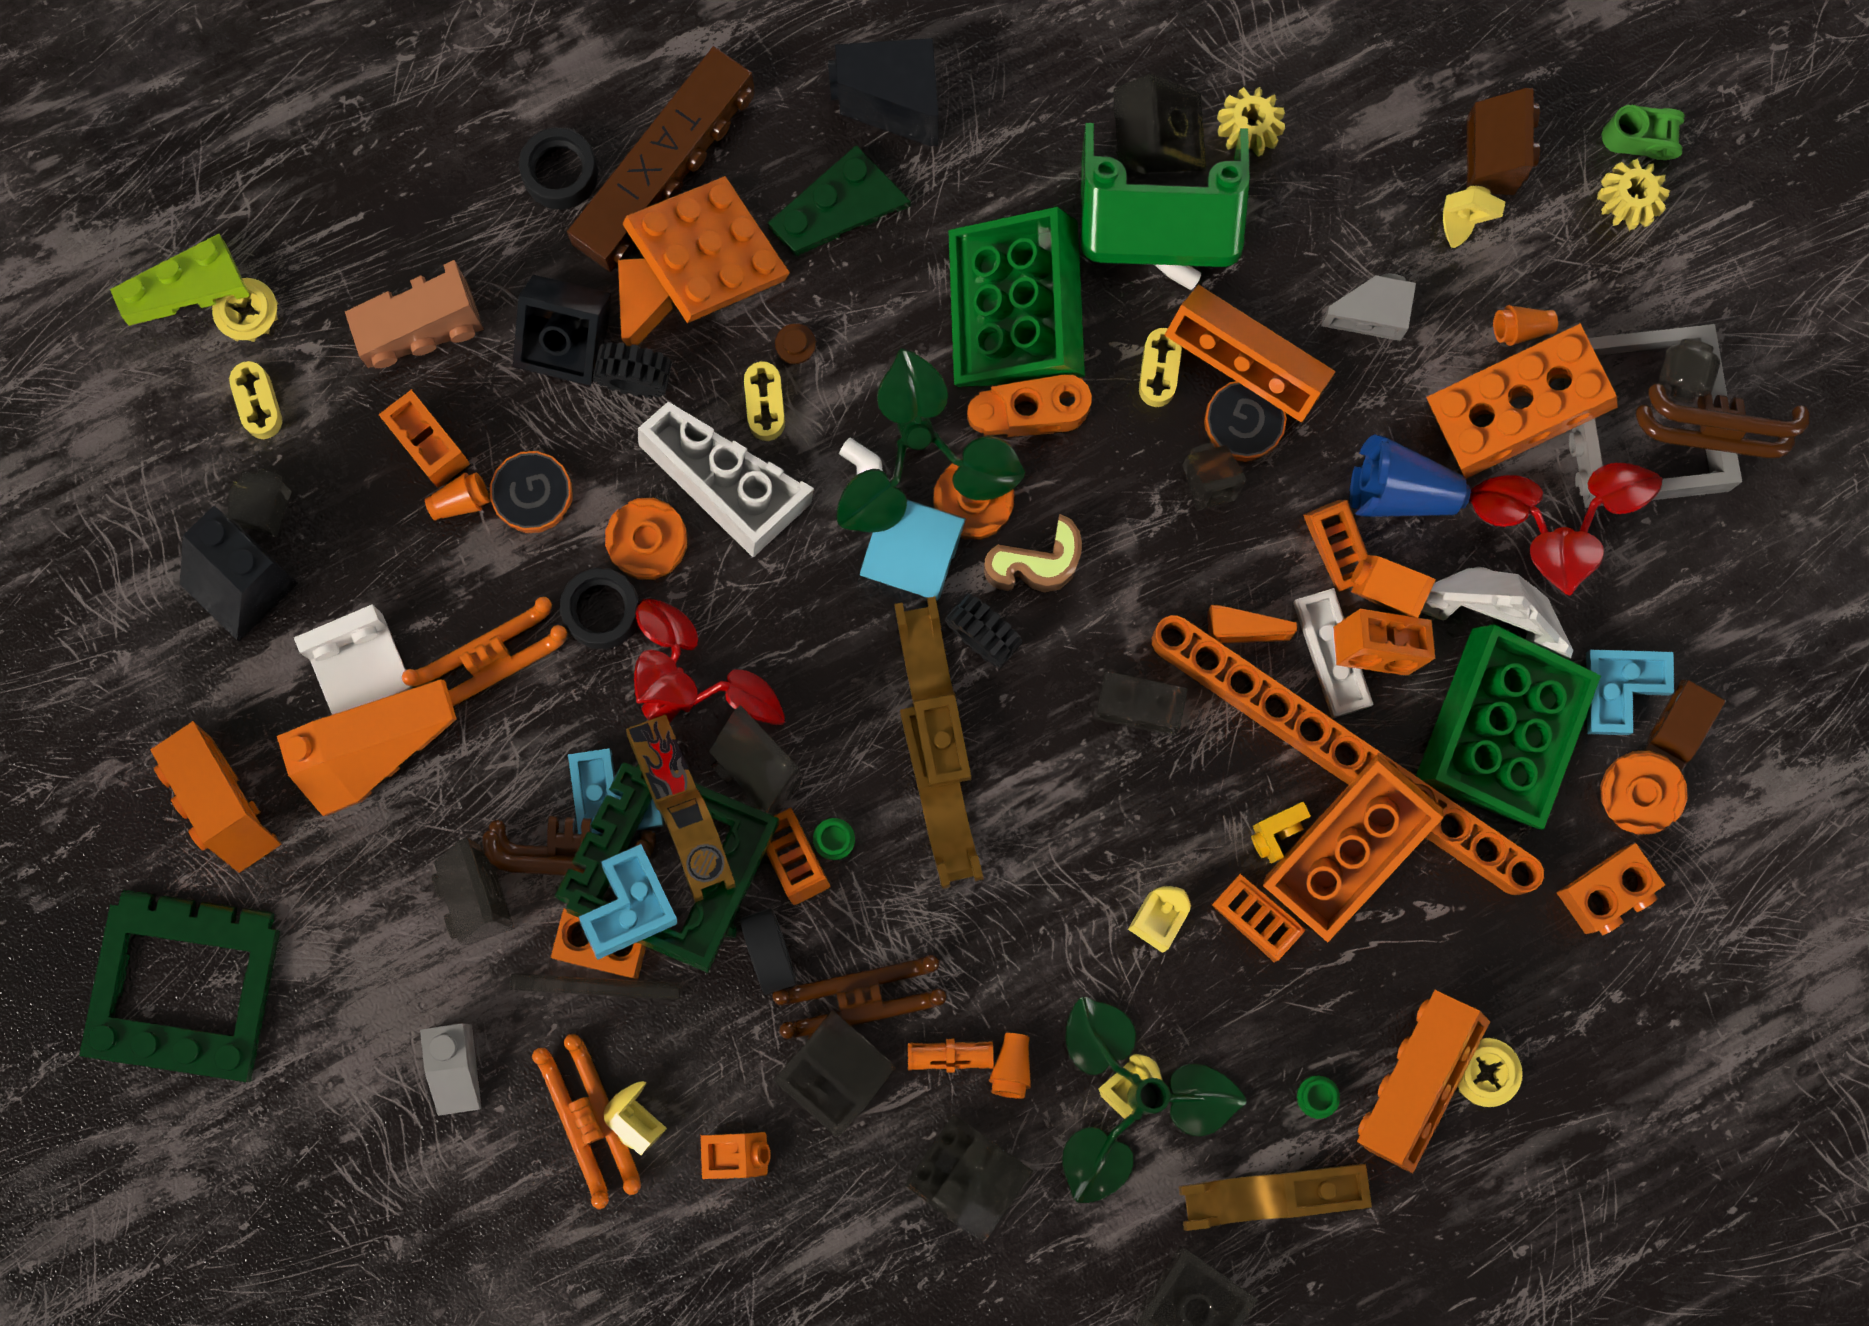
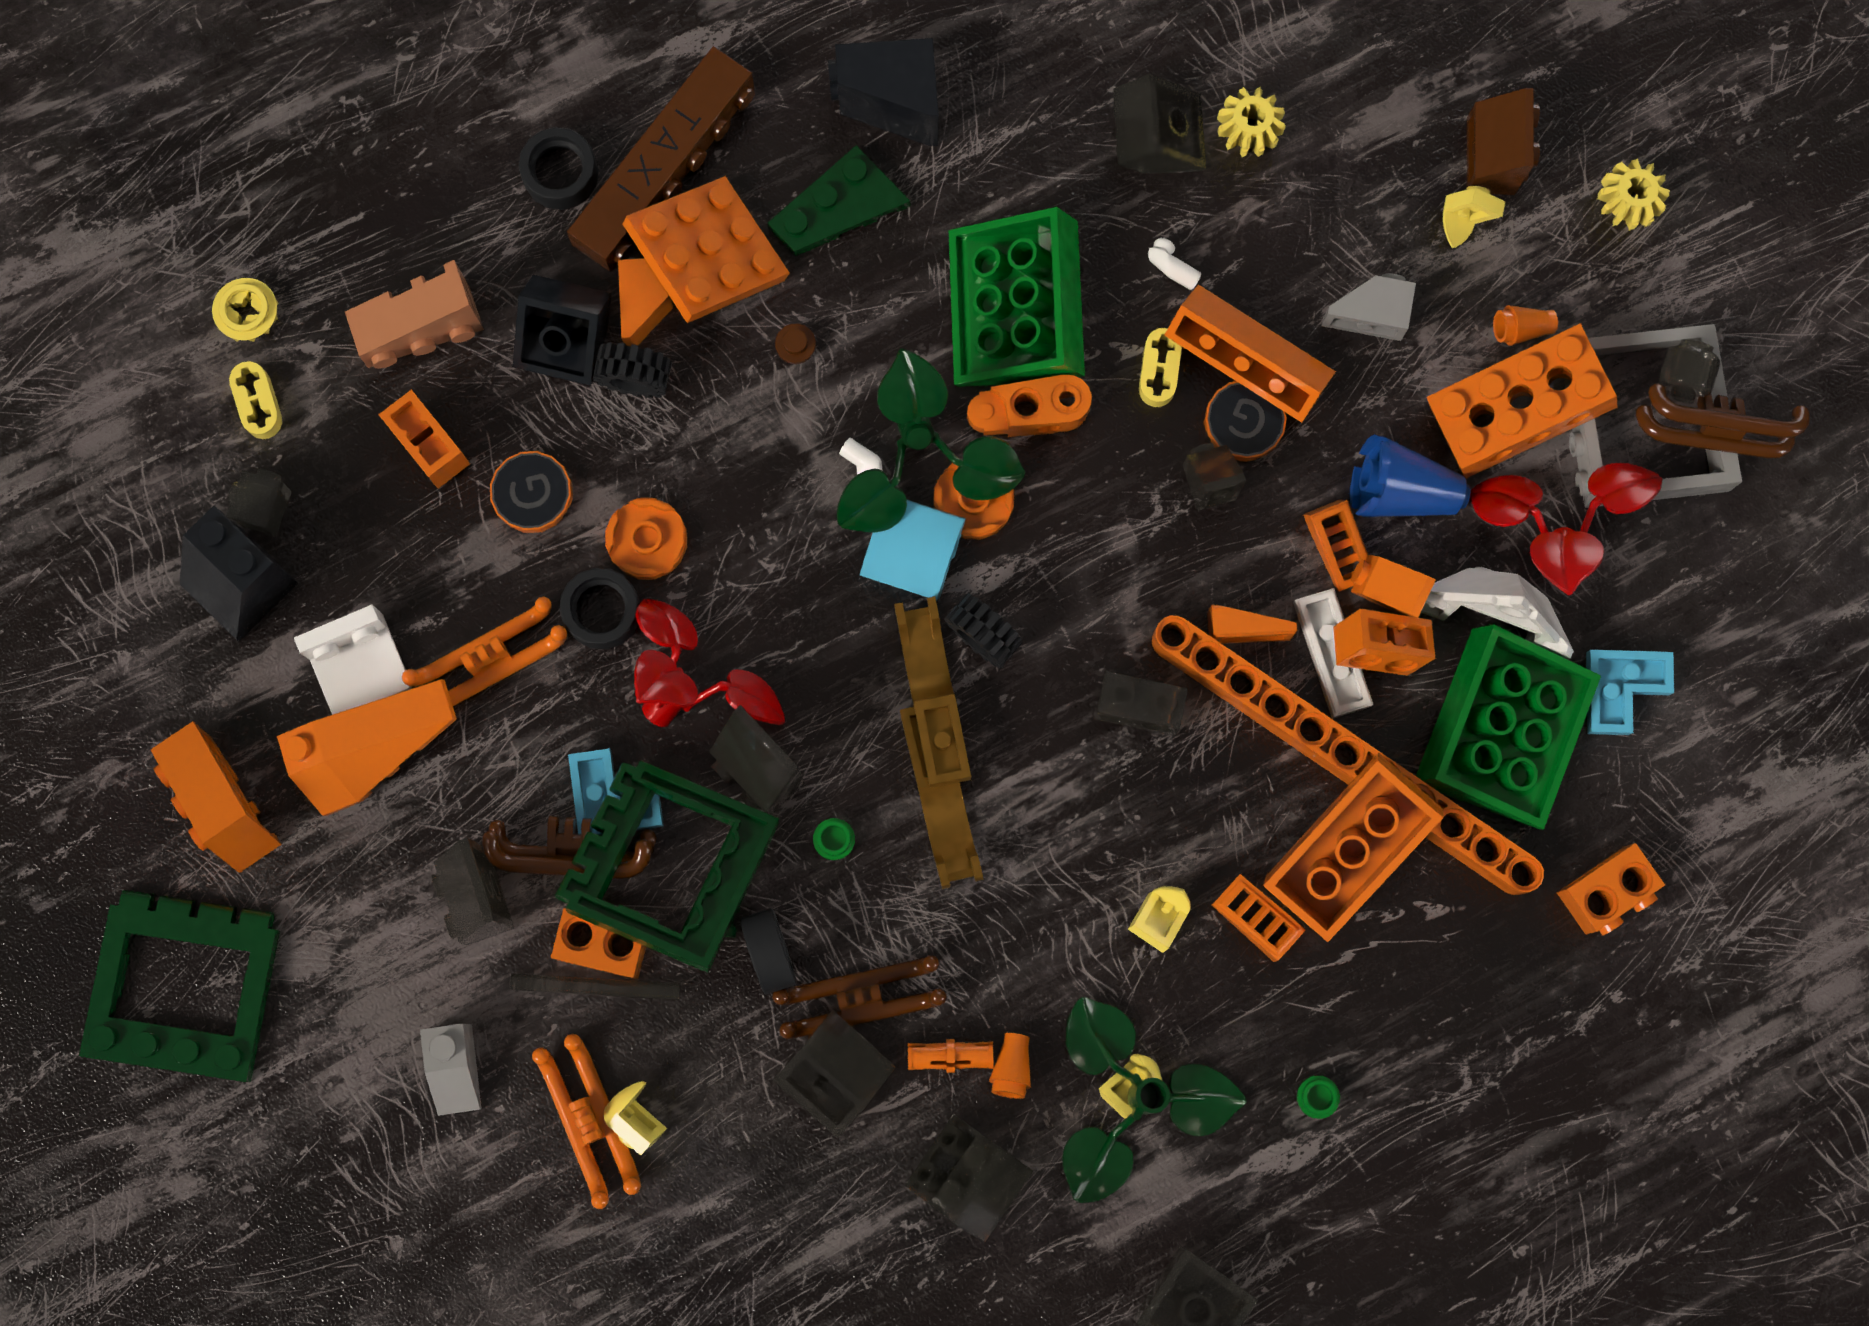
lime wing [110,234,250,326] -> none
orange cone [425,472,490,521] -> none
medium azure plate [579,844,677,960] -> none
piece [626,715,735,902] -> none
white wedge [638,402,814,557] -> none
orange bracket [700,1132,770,1179] -> none
light yellow beam [744,361,785,441] -> none
orange slope [766,807,830,905] -> none
medium nougat animal [984,514,1082,592] -> none
green windscreen [1081,123,1250,267] -> none
pearl gold piece [1179,1164,1372,1231] -> none
yellow bracket [1251,801,1311,863] -> none
orange brick [1357,990,1490,1174] -> none
light yellow gear [1458,1038,1522,1107] -> none
orange tile [1600,750,1687,835] -> none
bright green piece [1601,105,1685,160] -> none
reddish brown piece [1643,680,1726,772] -> none

